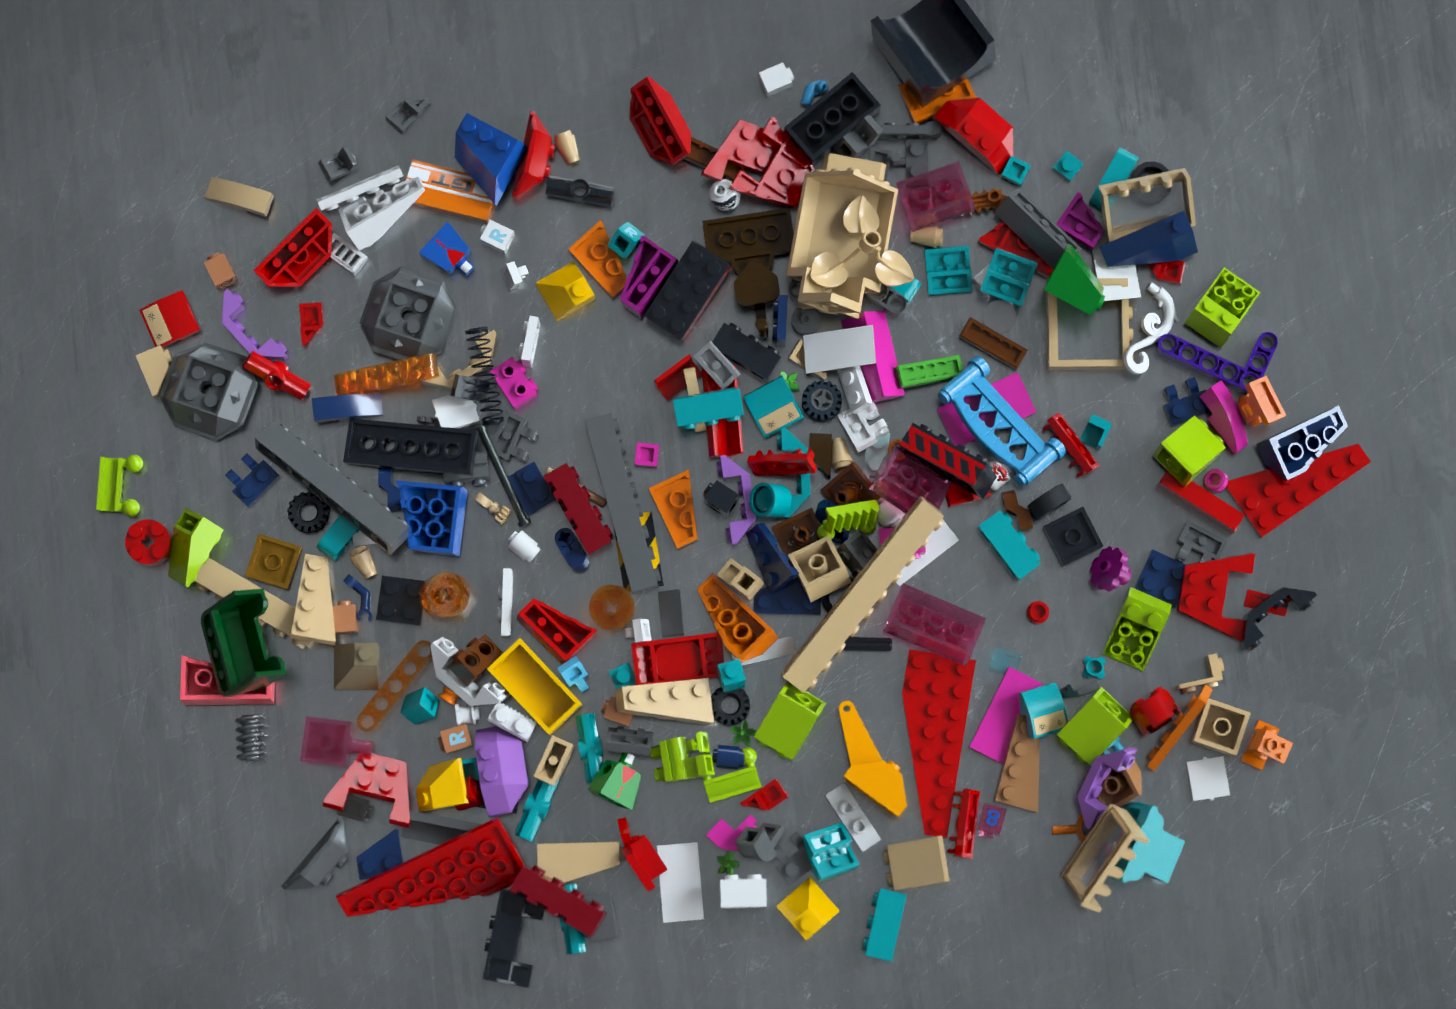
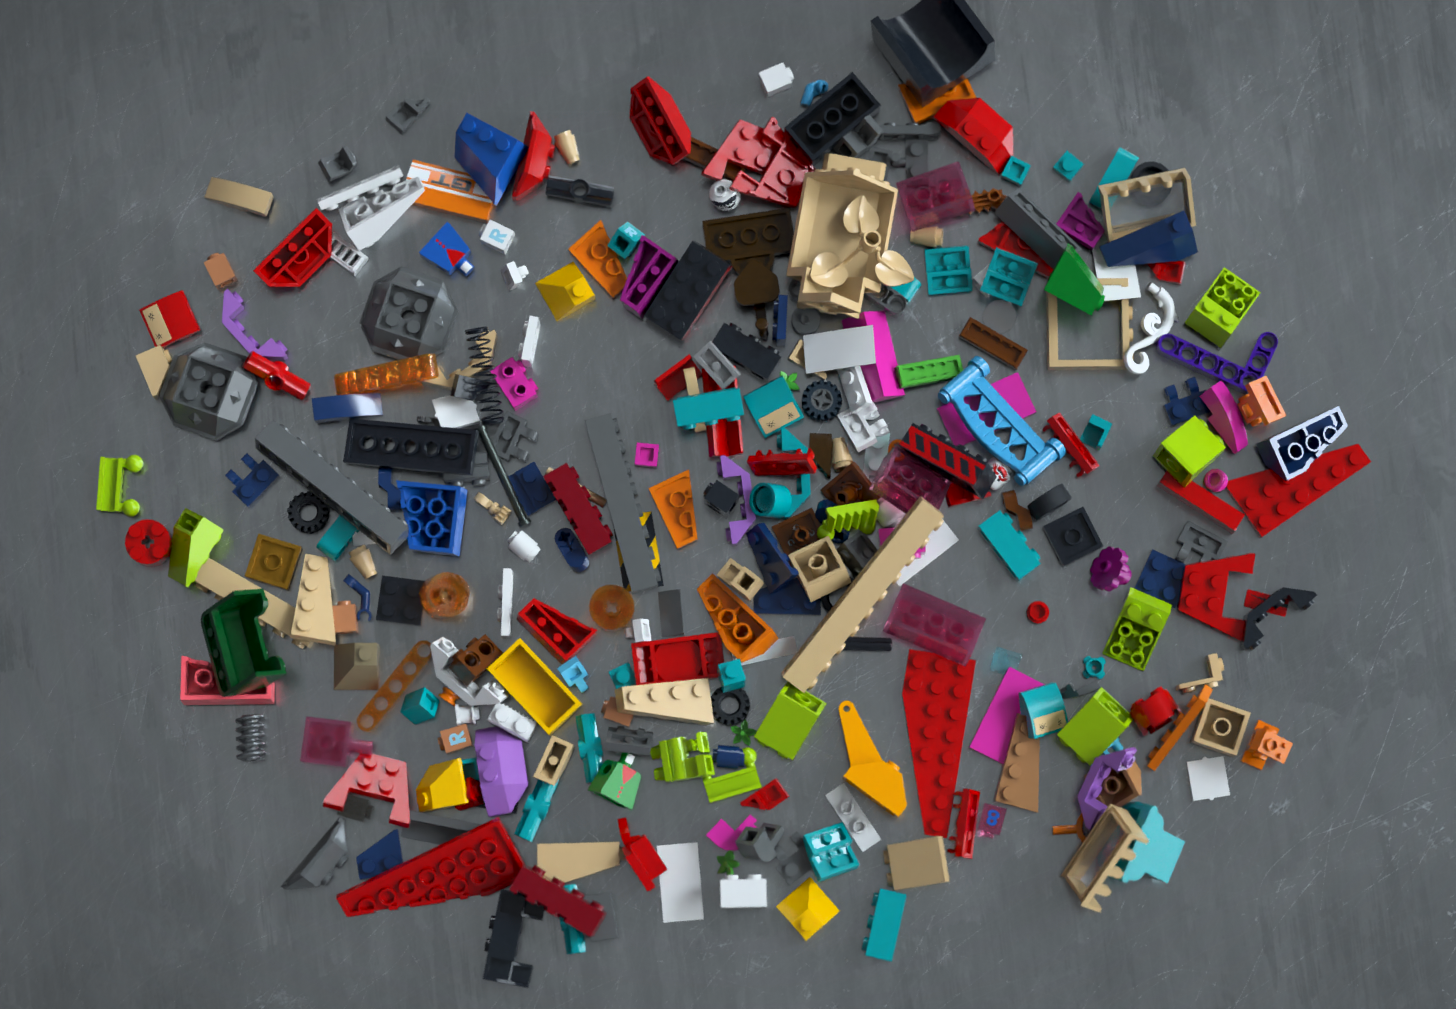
red slope [299,302,324,346] -> none

